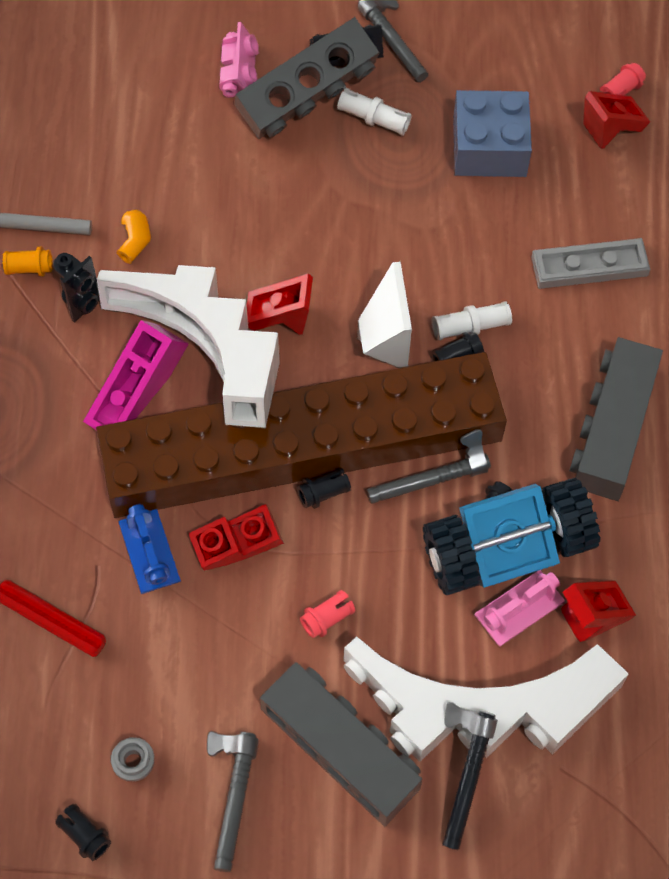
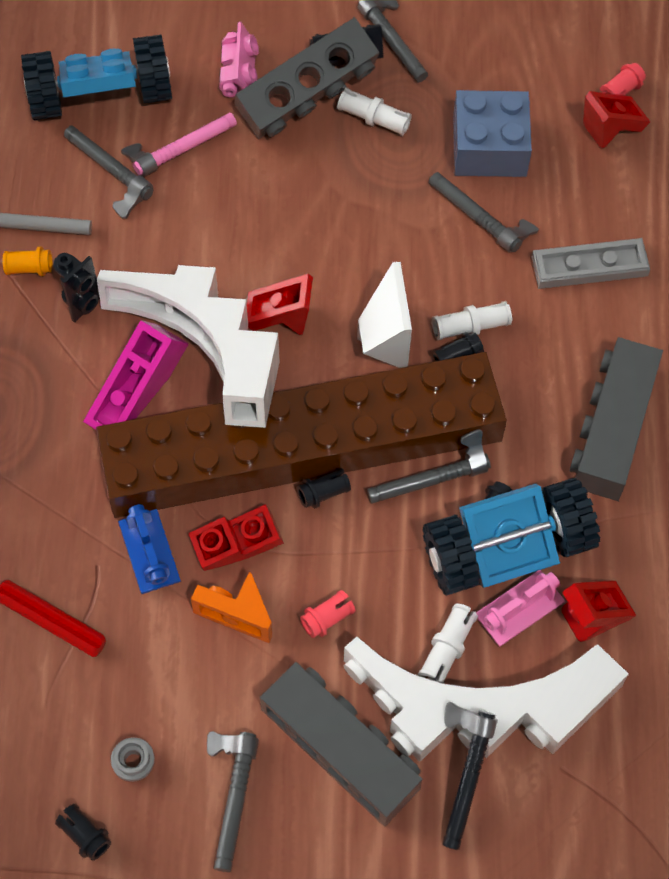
light orange arm [117,209,151,264] -> none
none -> plate [21,34,172,120]
none -> dark grey piece [64,126,154,219]
none -> bright pink piece [121,113,237,177]
none -> orange slope [191,572,272,643]
none -> white pin [418,604,478,684]
none -> dark grey piece [429,172,539,252]

